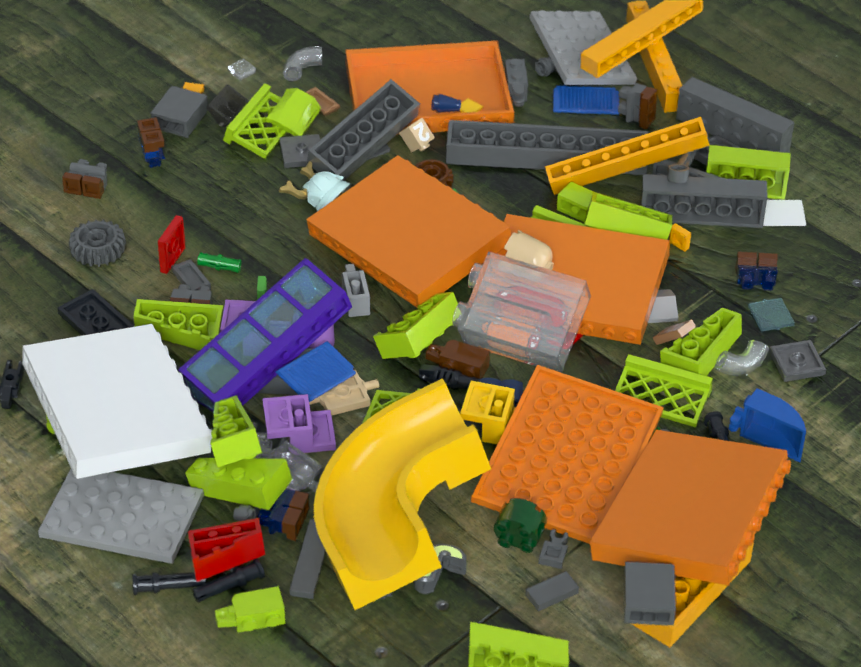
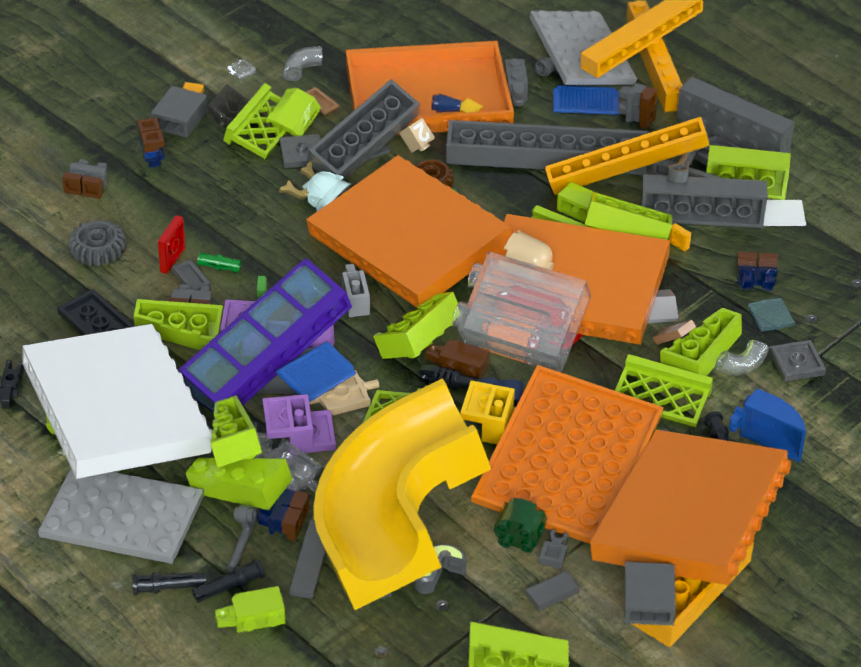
red wedge [188,518,265,582] -> none

